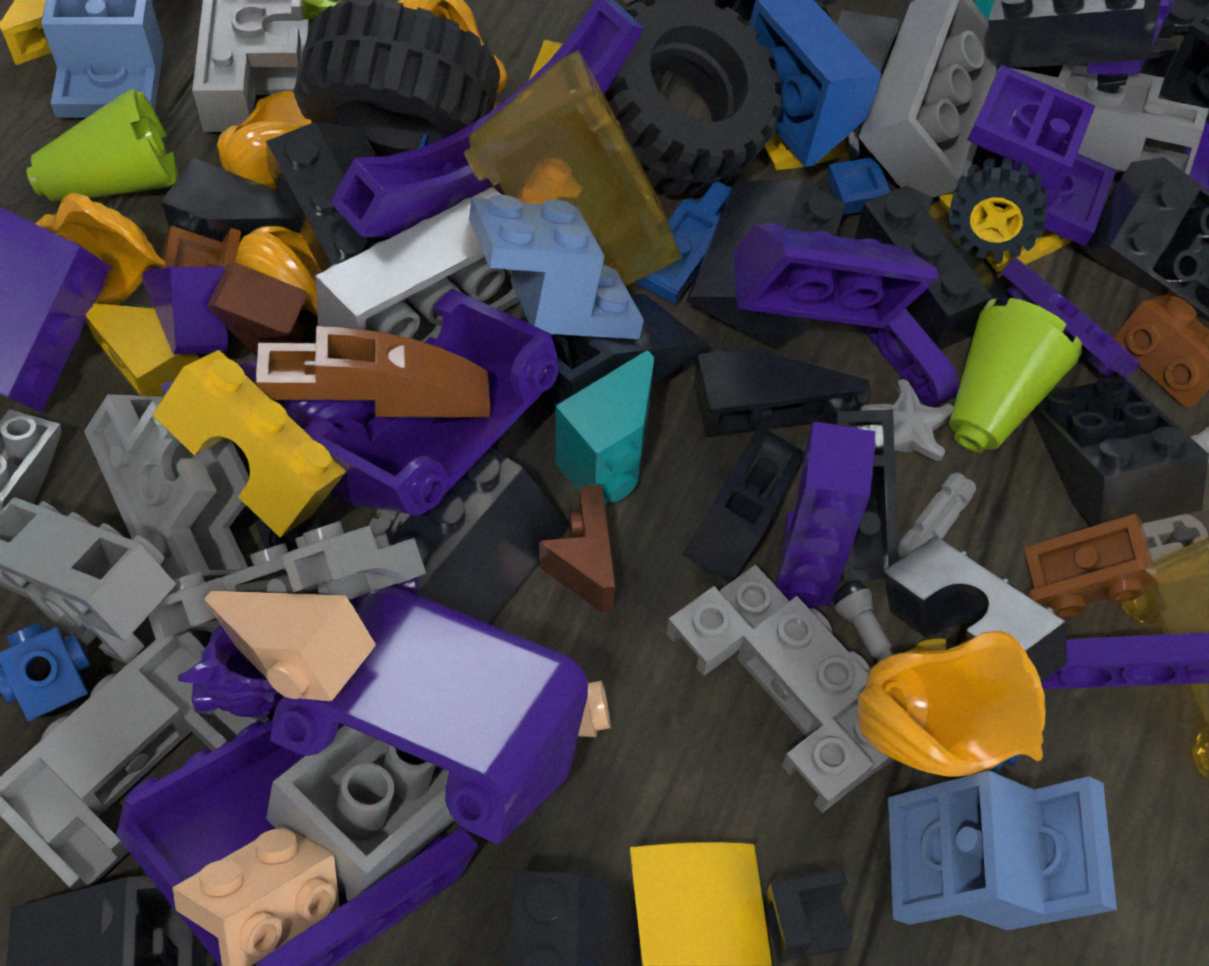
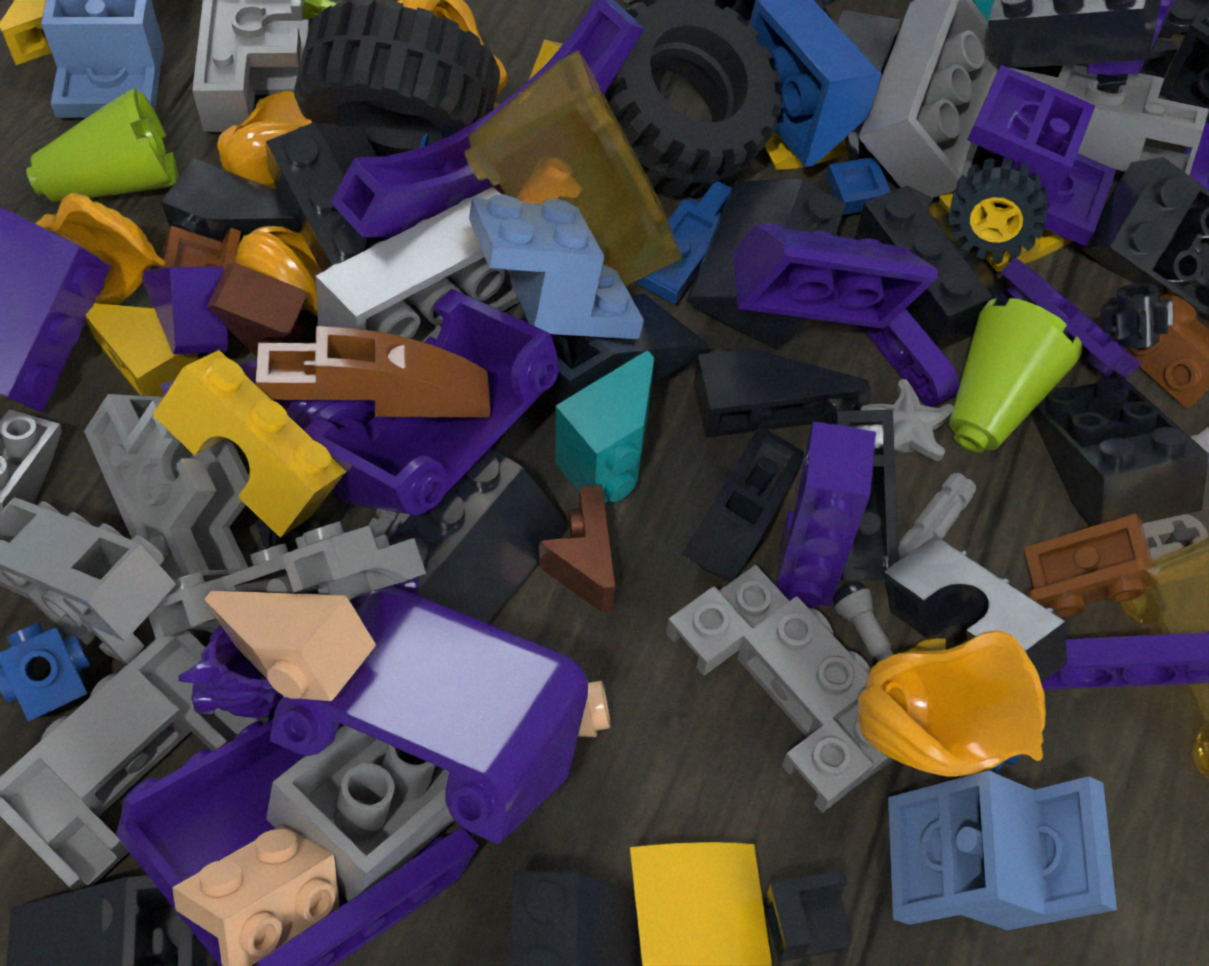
none -> black gear [1103,283,1173,348]

